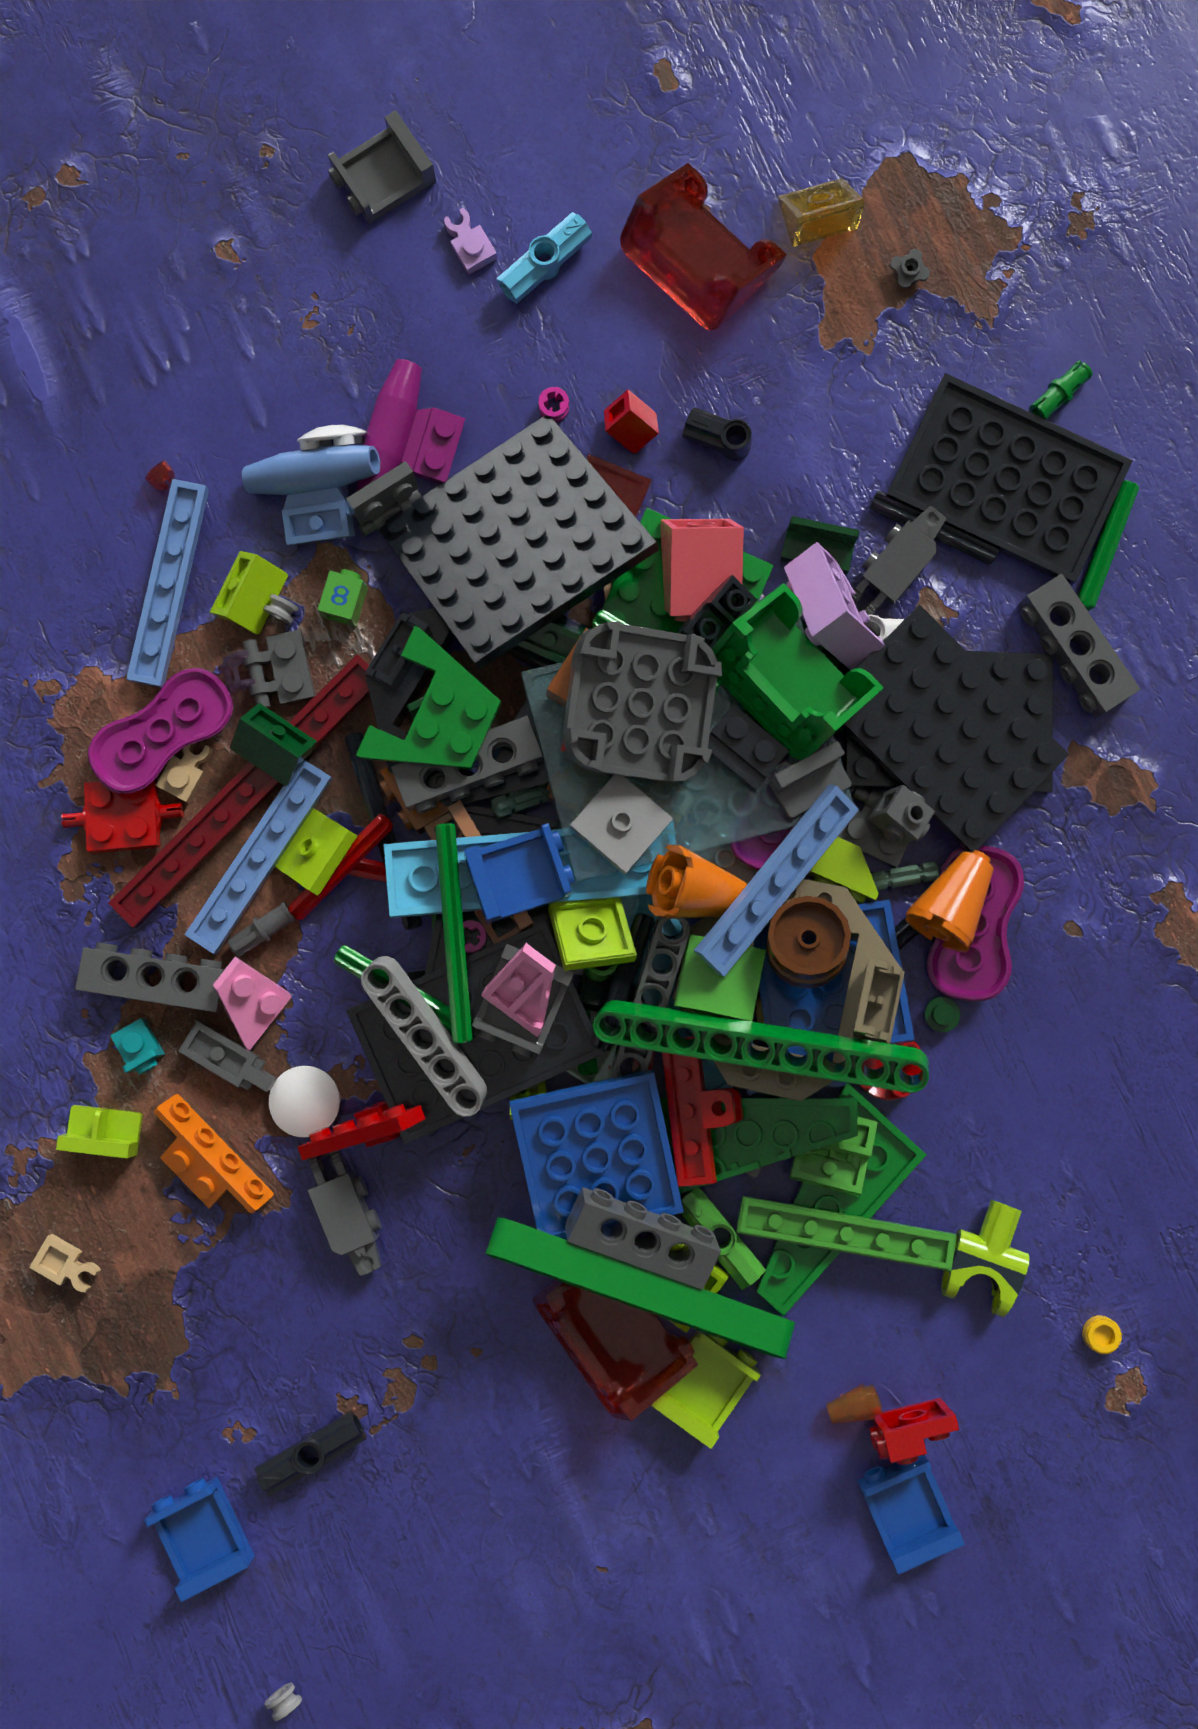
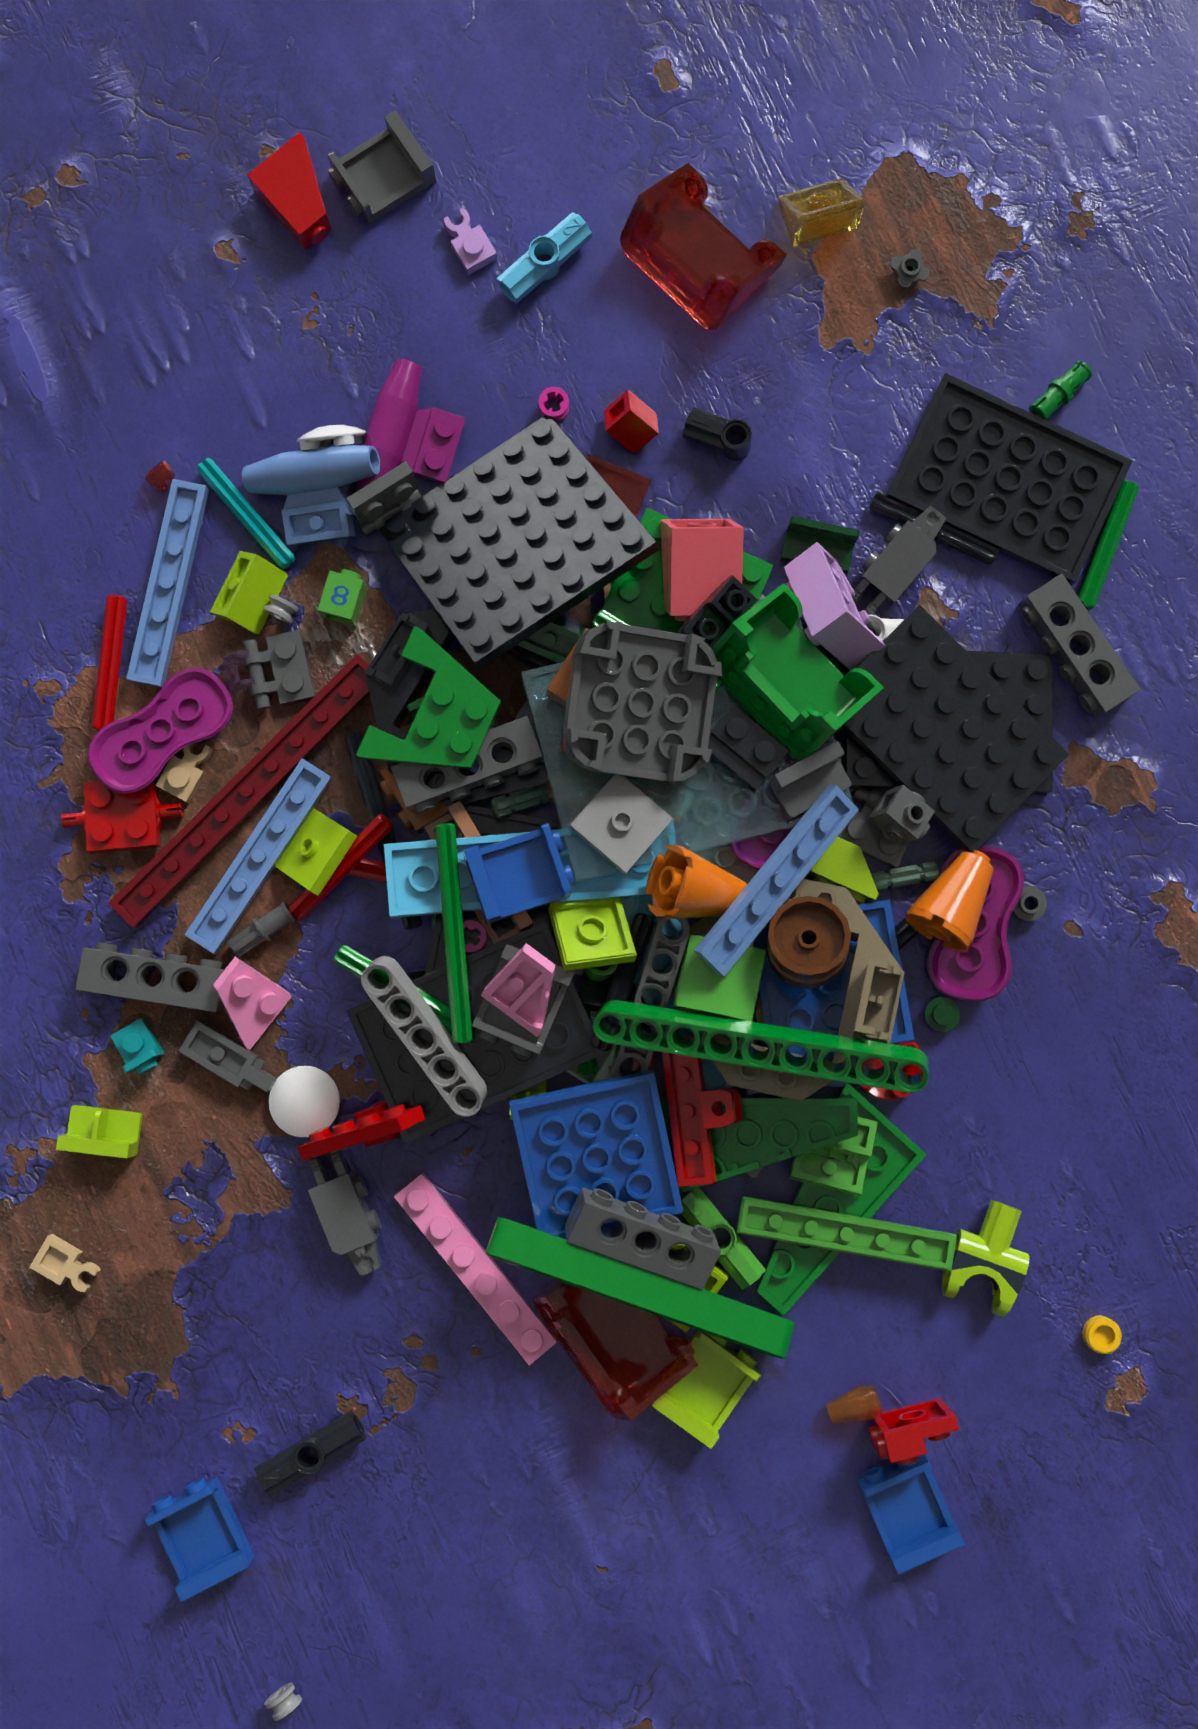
orange bracket [154,1094,274,1214] -> none
dark green panel [230,703,317,786] -> none
none -> red axle [92,595,127,731]
none -> teal axle [196,458,296,570]
none -> red slope [247,132,331,250]
none -> bright pink plate [394,1173,557,1366]
none -> dark grey plate [1012,886,1047,921]

